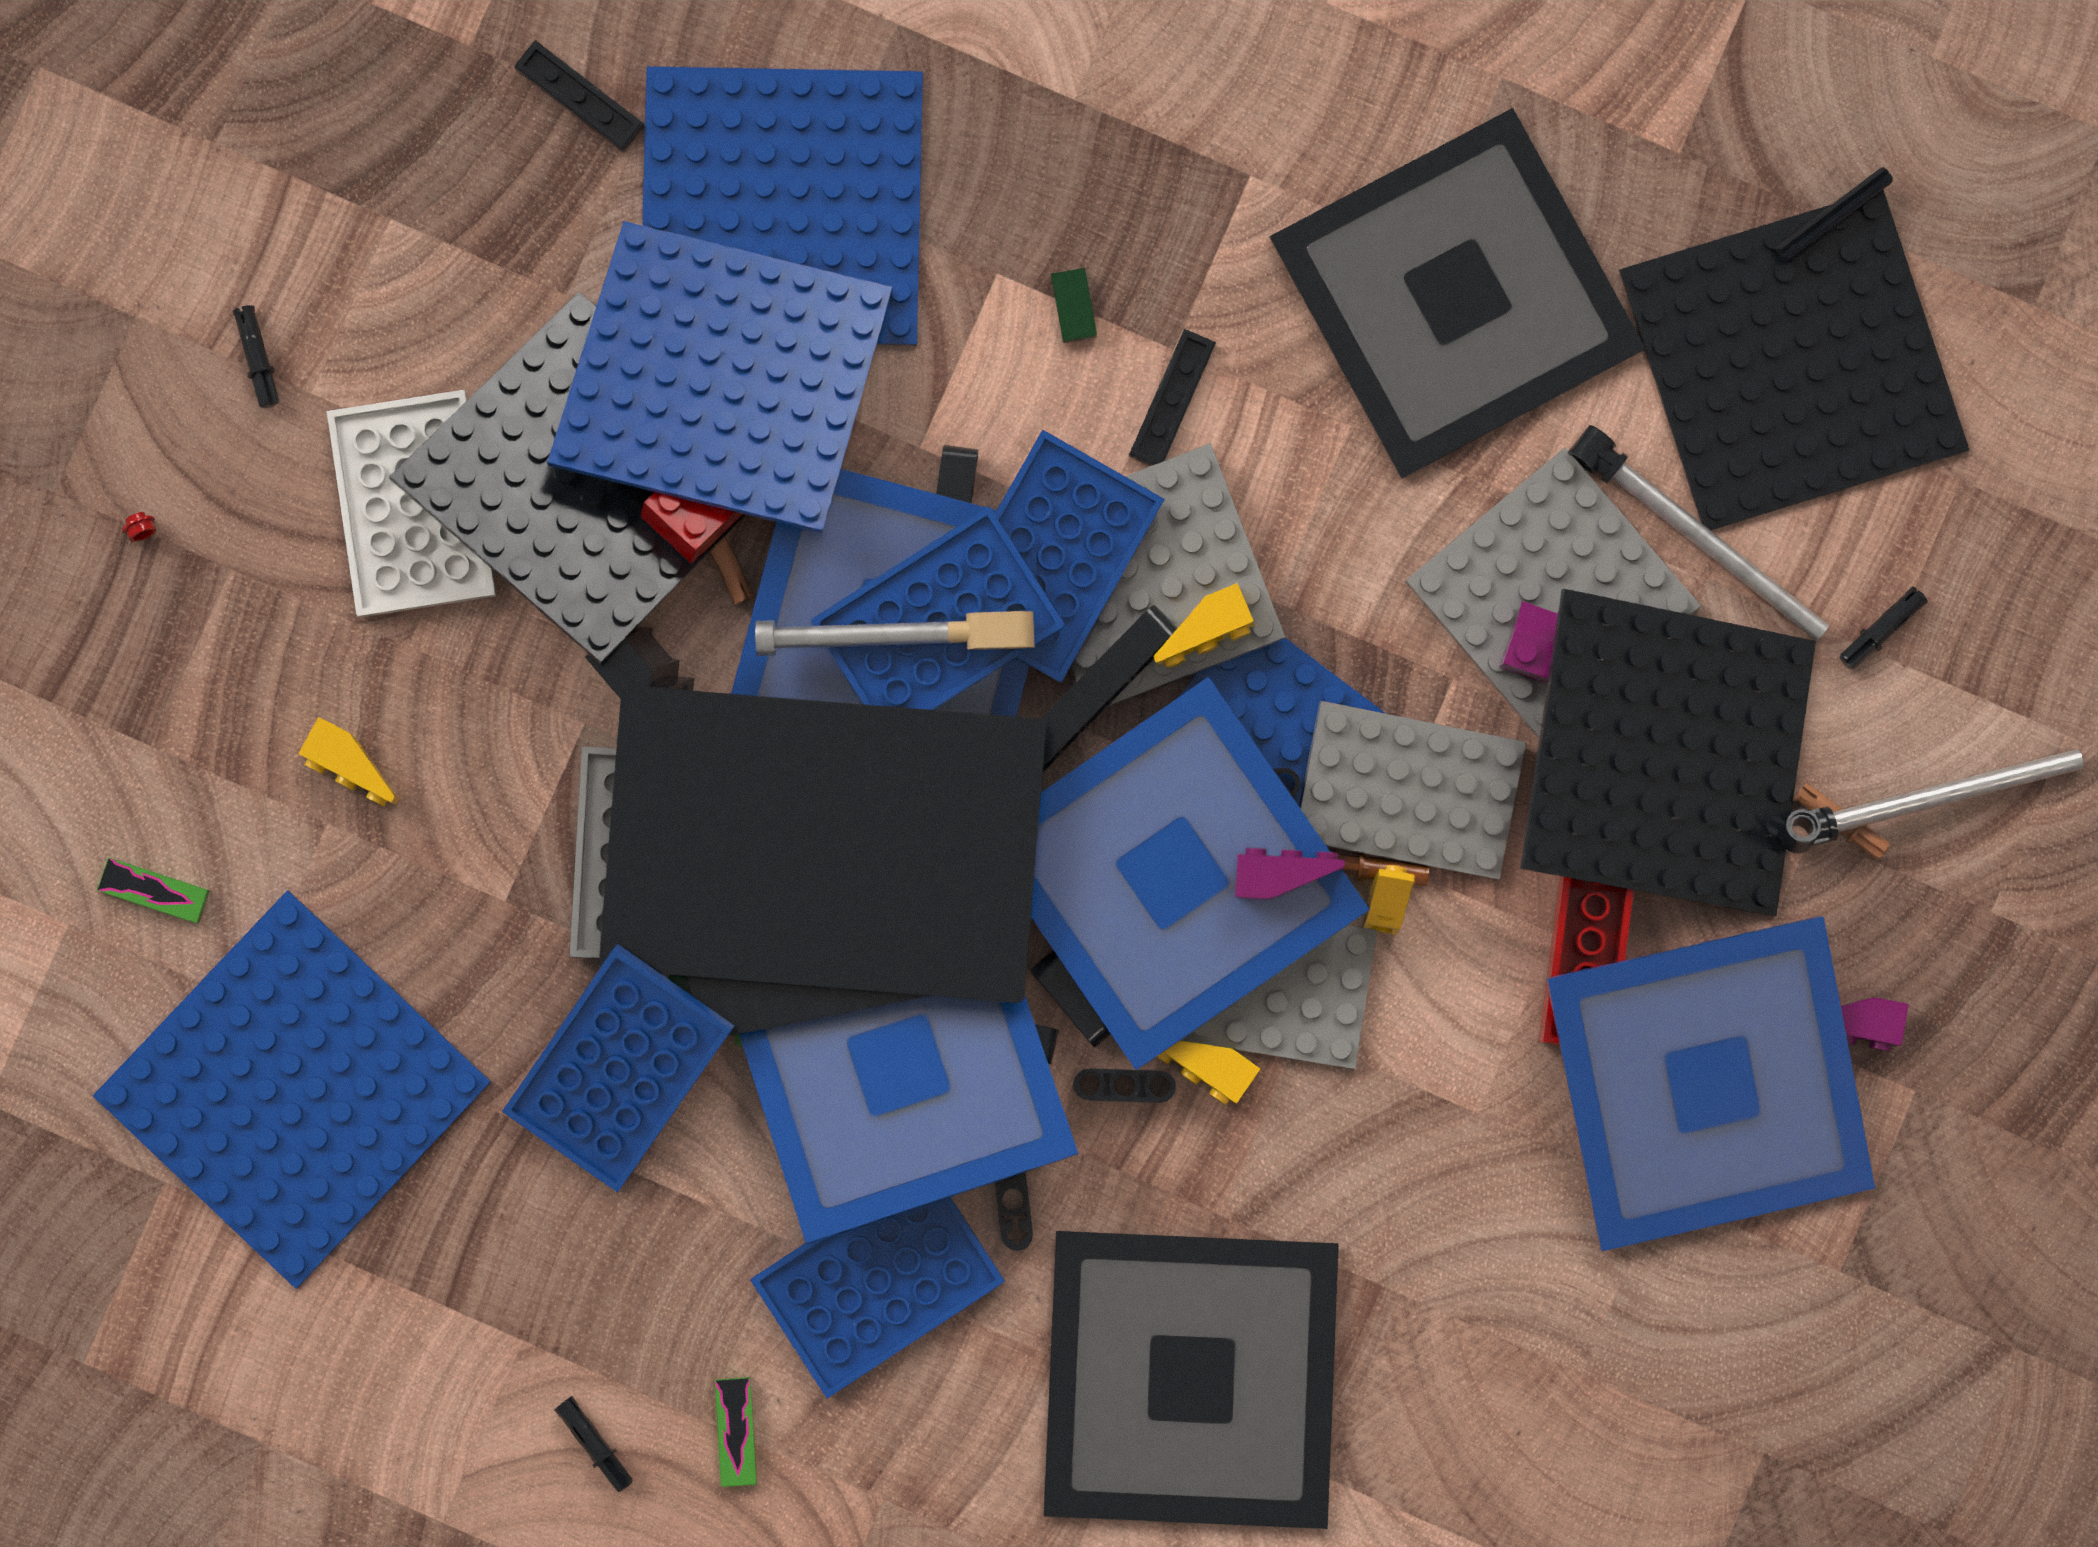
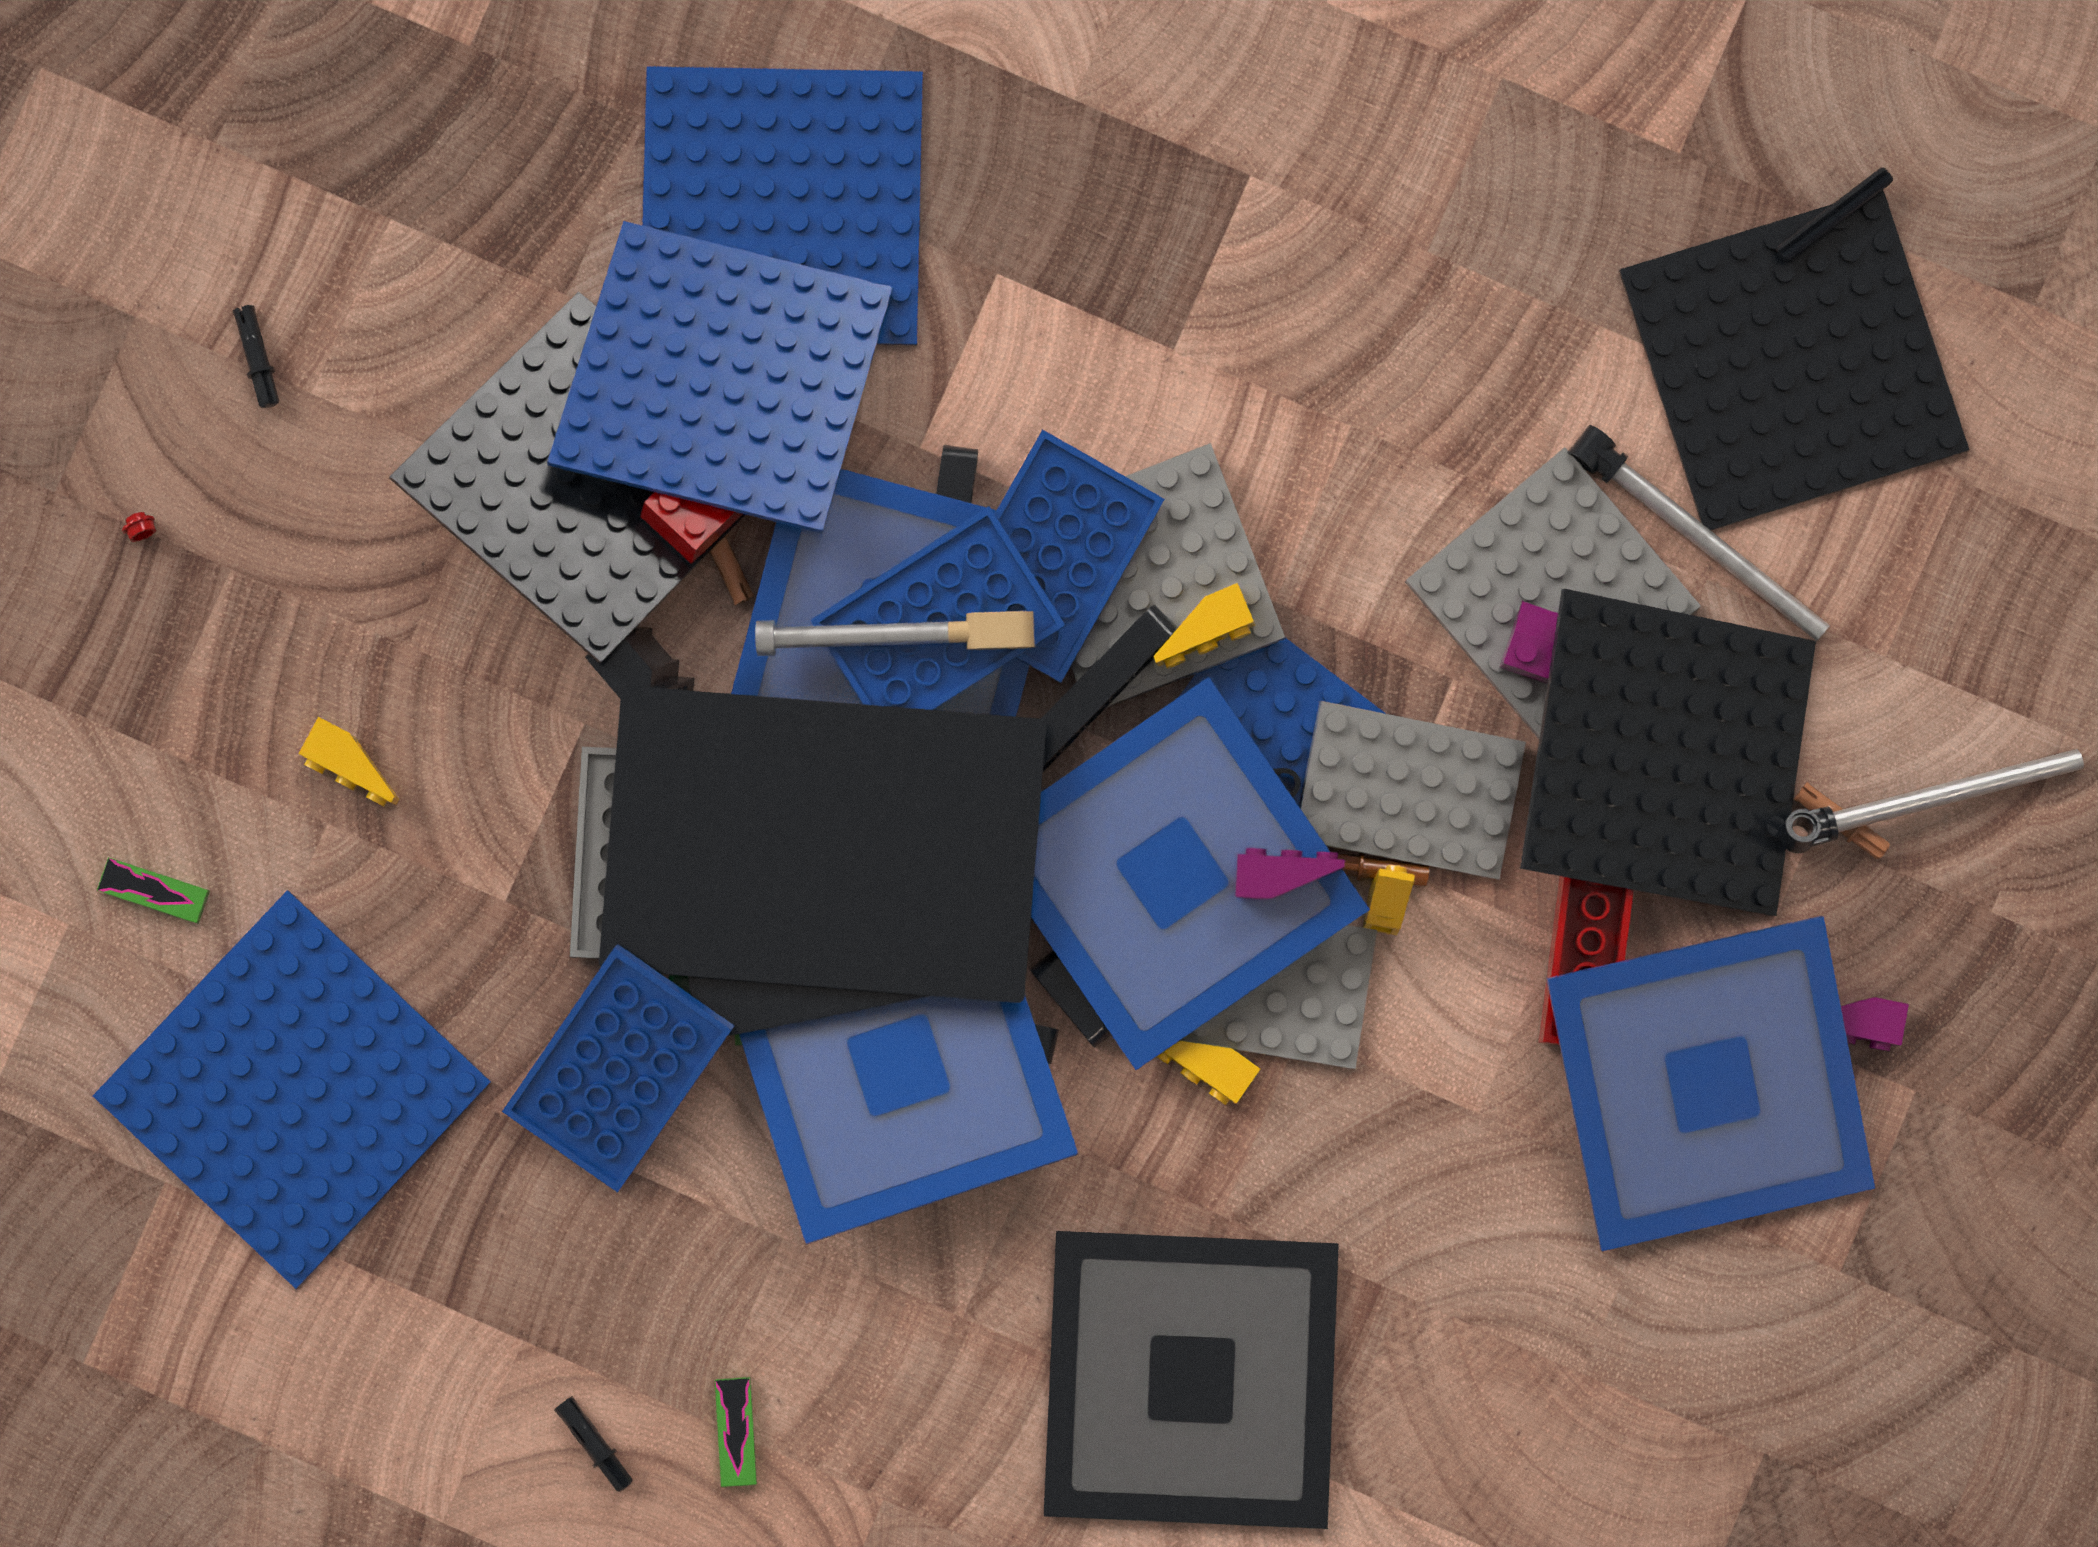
white plate [327,390,497,618] -> none
black tile [514,40,644,152] -> none
blue plate [750,1197,1005,1399] -> none
black beam [995,1172,1033,1251] -> none
dark green tile [1051,268,1097,343] -> none
black beam [1073,1068,1176,1103] -> none
black tile [1129,329,1216,466] -> none
baseplate [1269,108,1646,479] -> none
black axle [1839,586,1928,669] -> none

